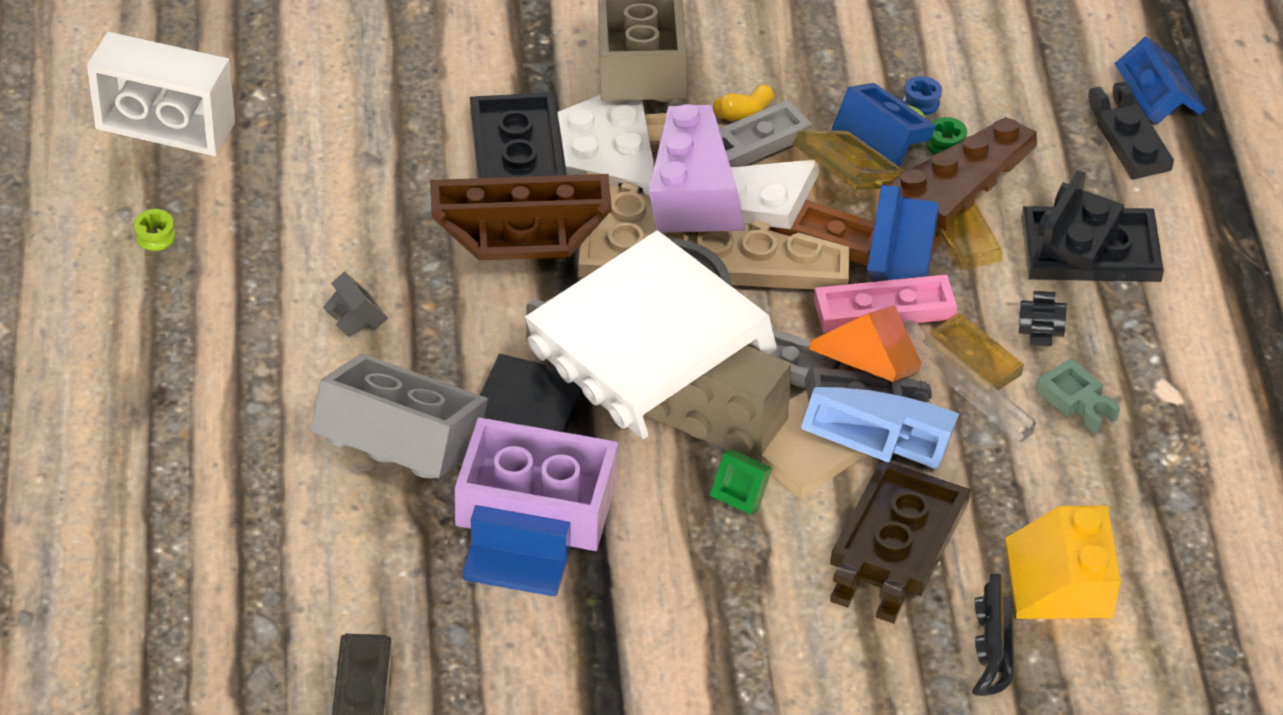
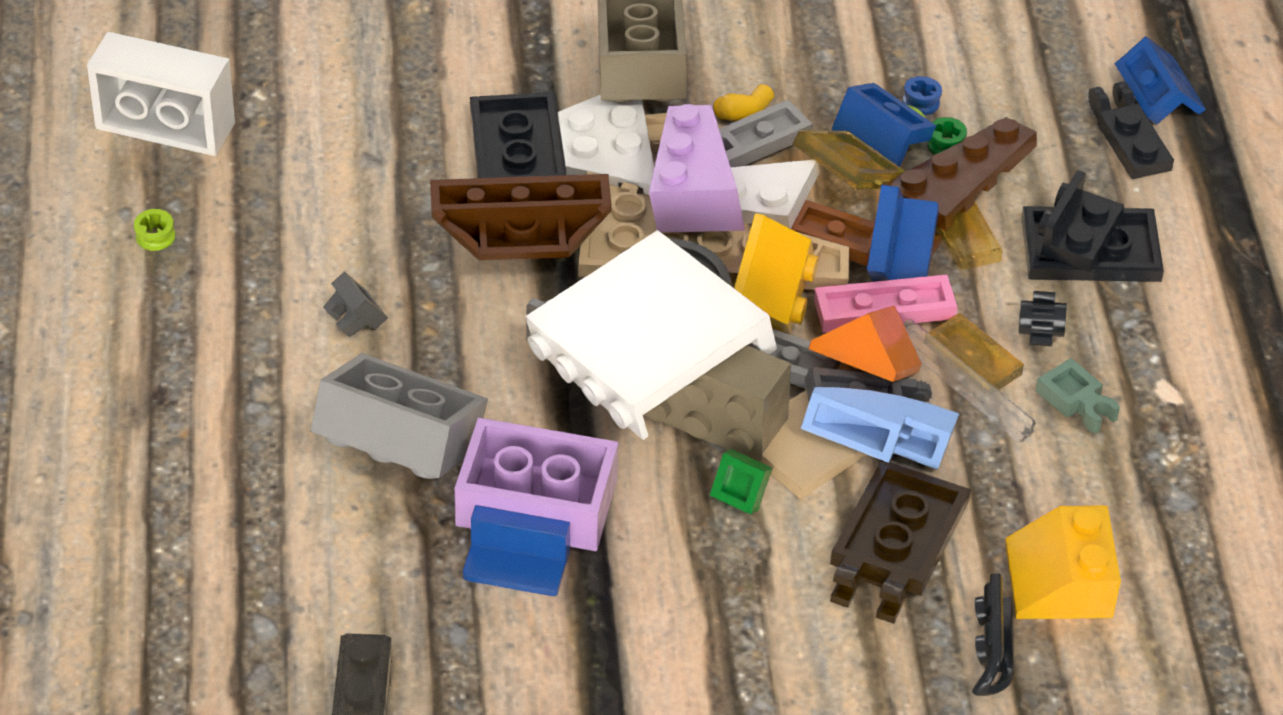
black tile [480,353,583,433] -> none
none -> yellow slope [734,213,819,335]

